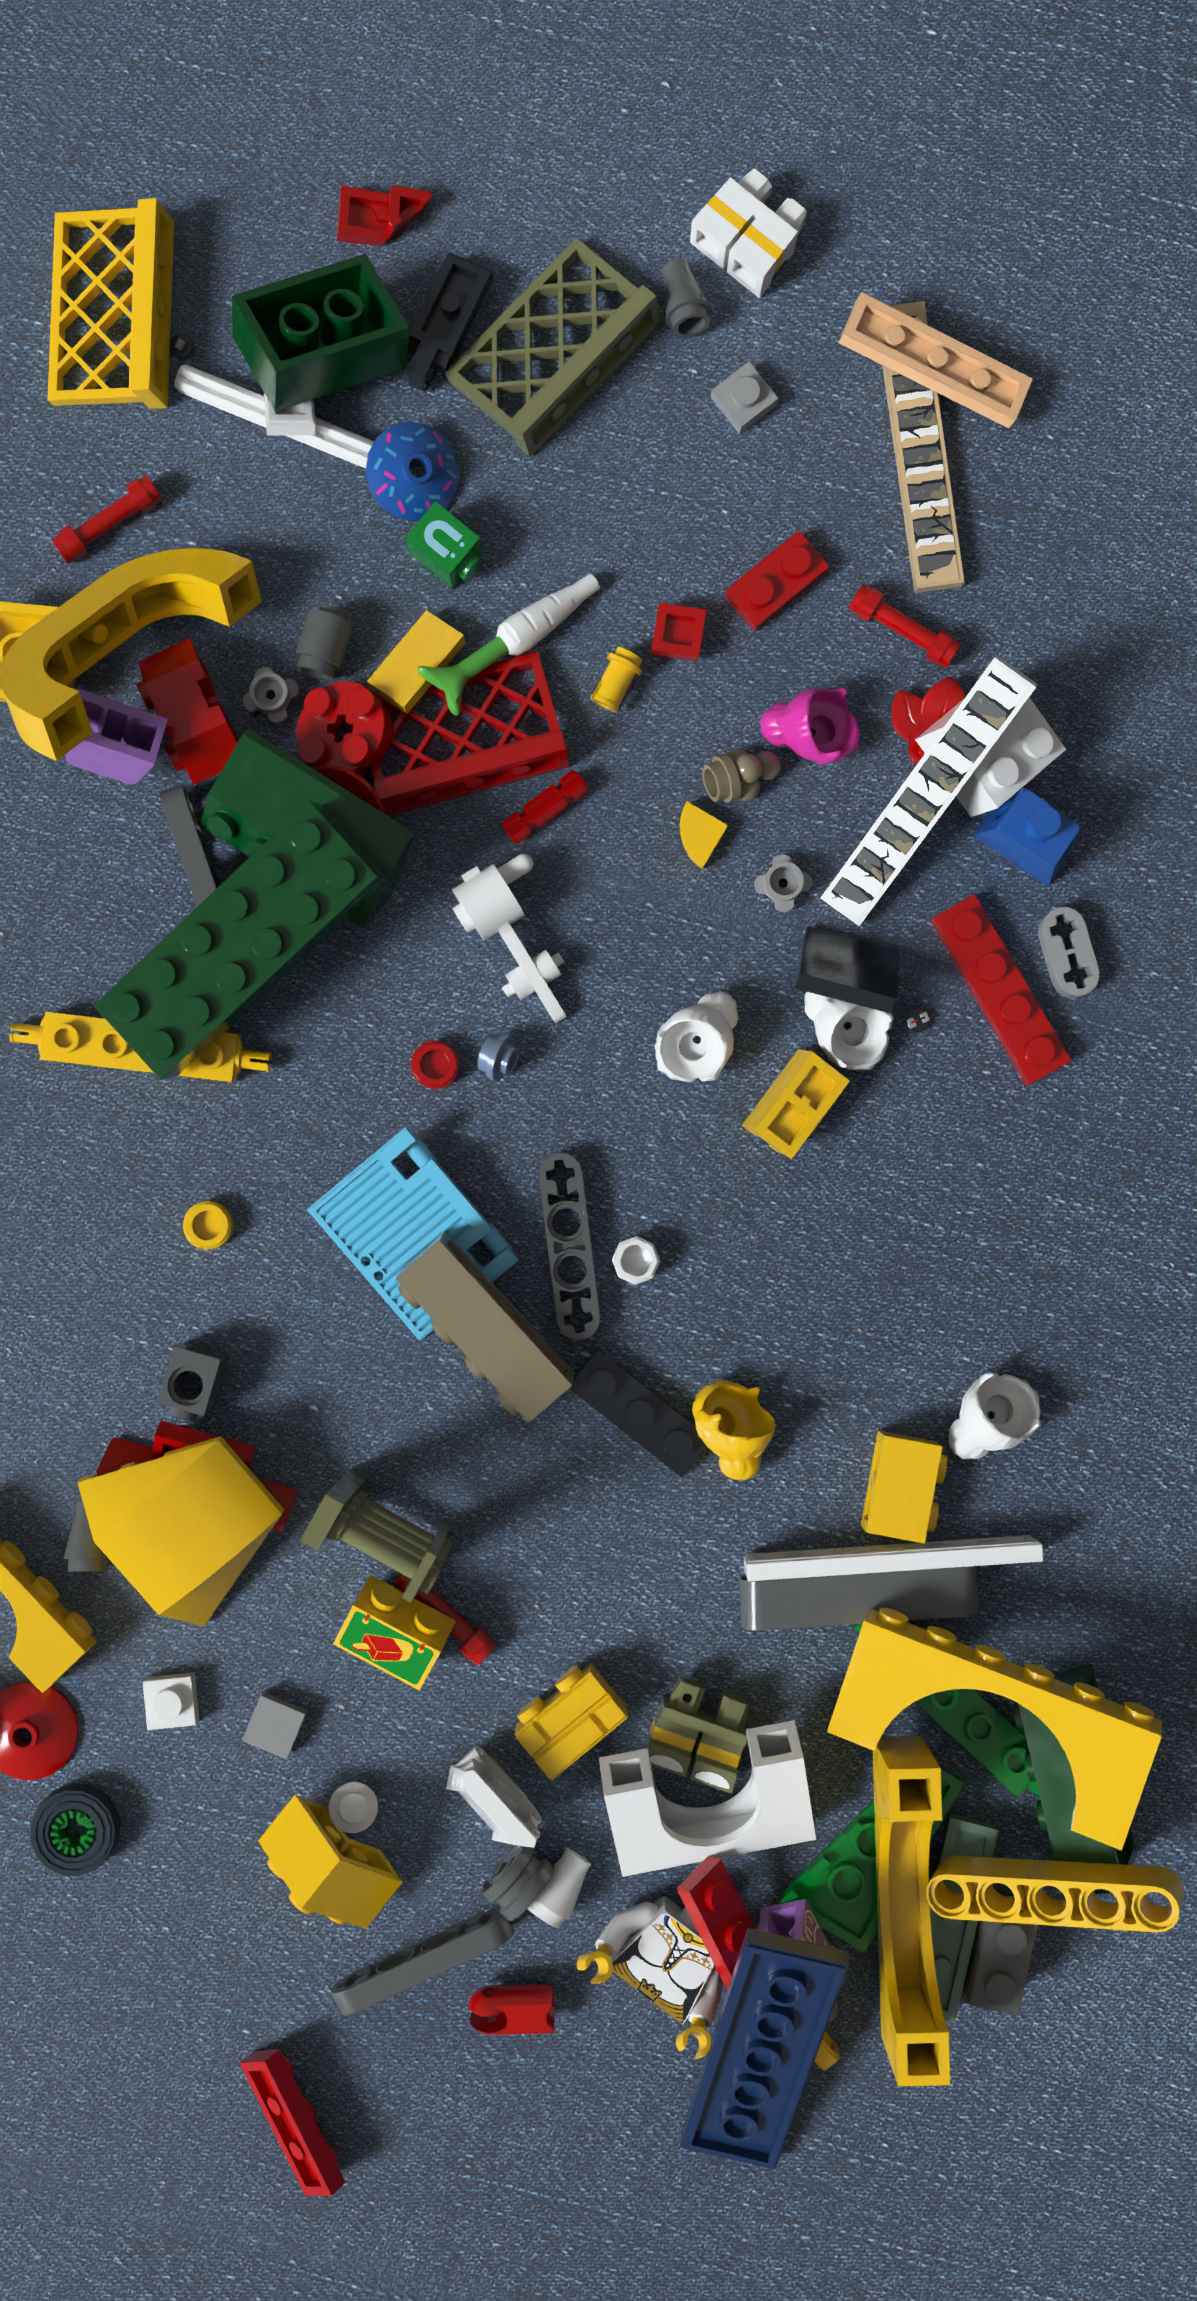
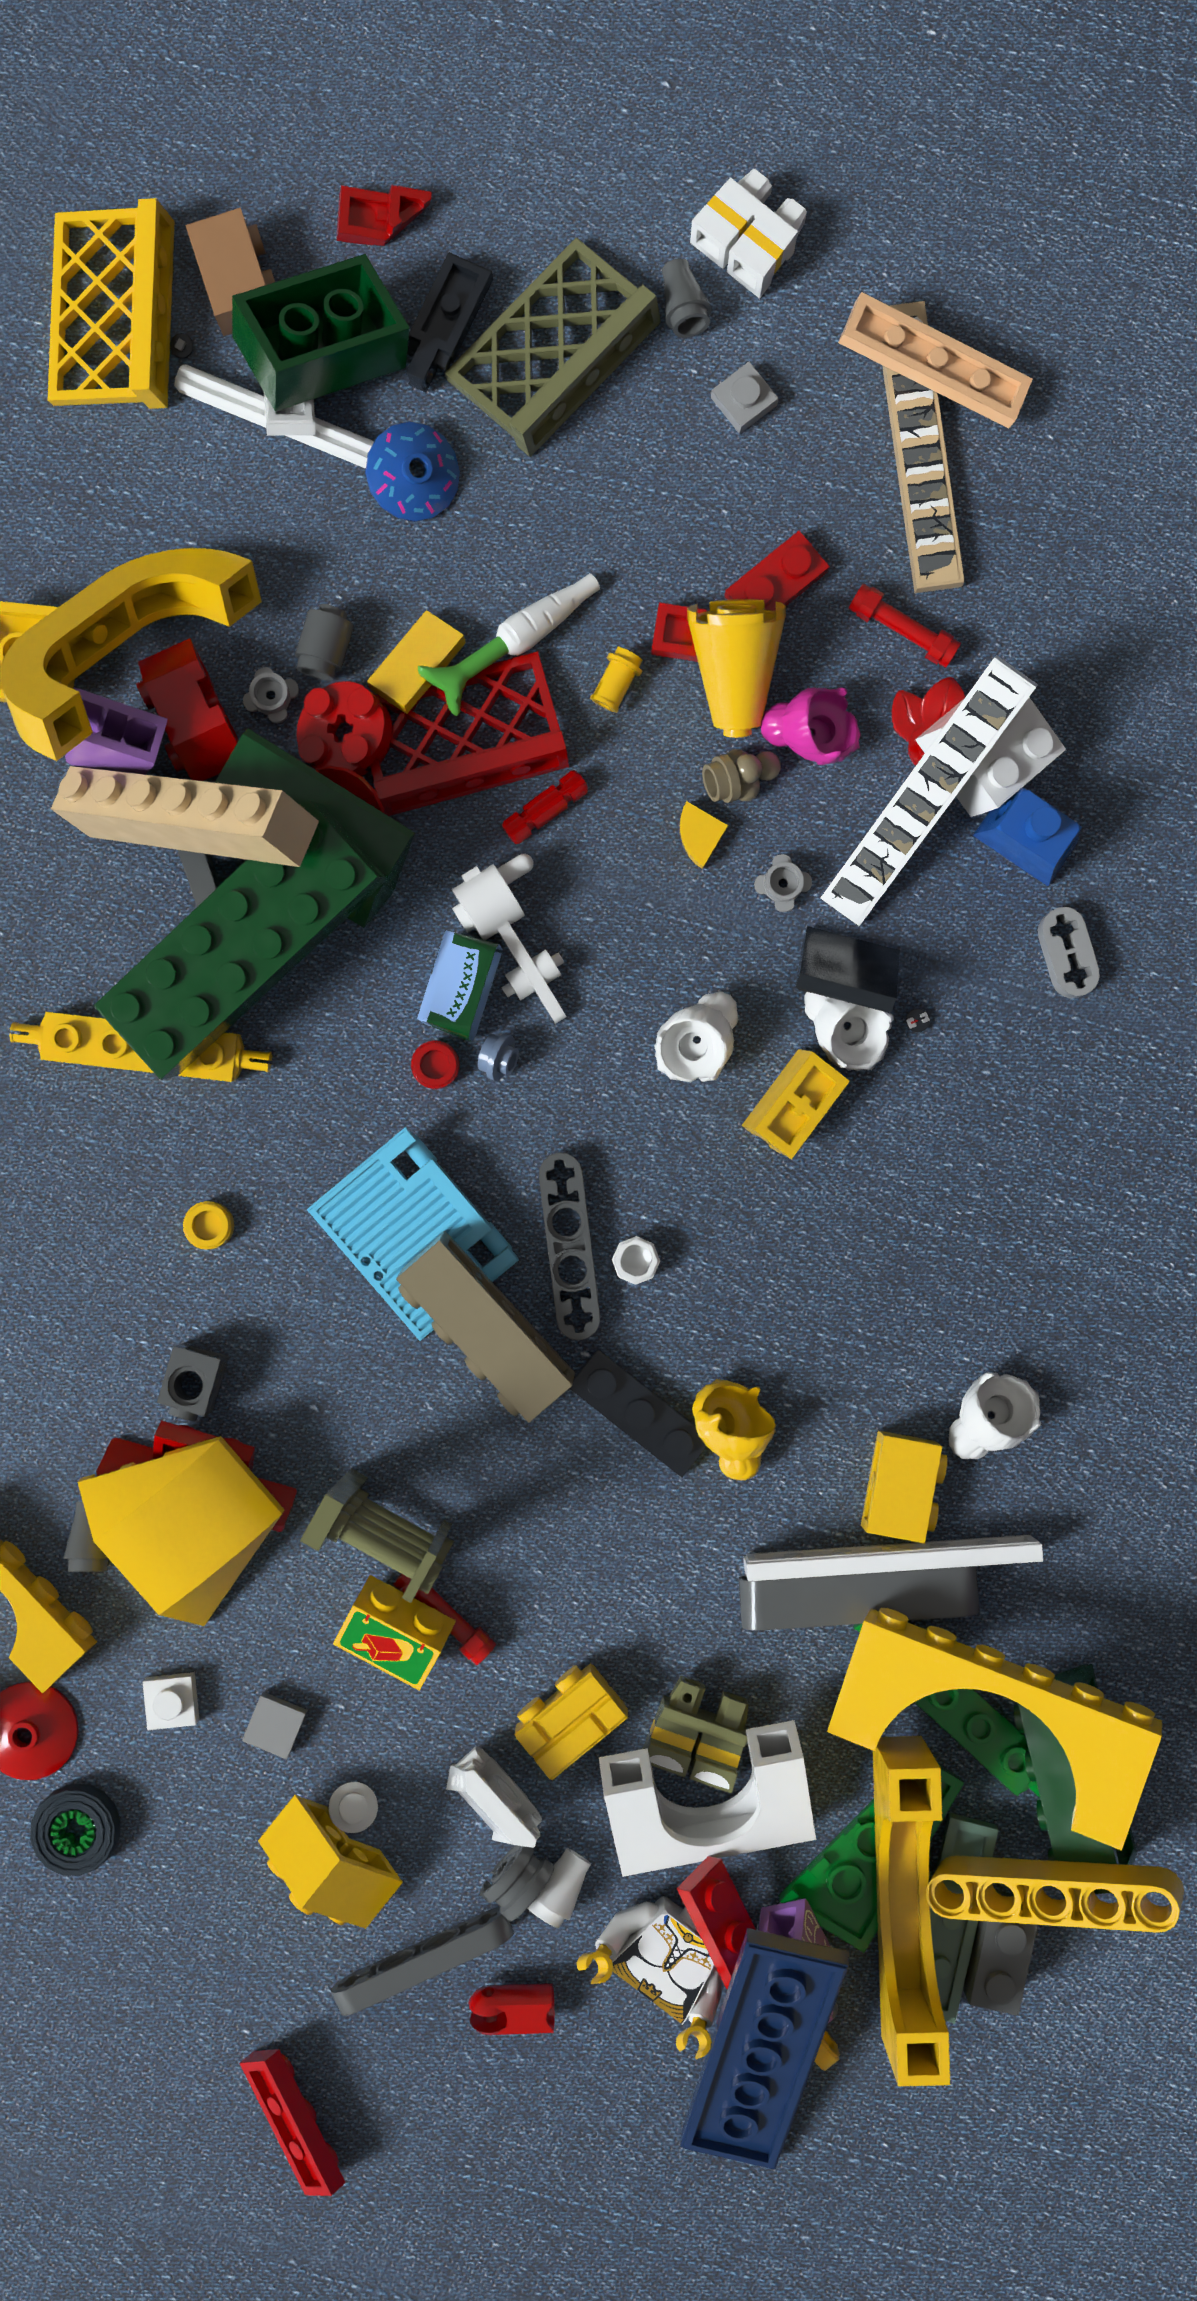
red bar [51,475,163,564] -> none
green brick [405,501,483,589] -> none
red plate [930,894,1072,1086] -> none
none -> tan brick [51,766,319,867]
none -> medium nougat brick [185,207,275,336]
none -> light blue piece [417,930,503,1042]
none -> yellow cone [687,599,786,738]

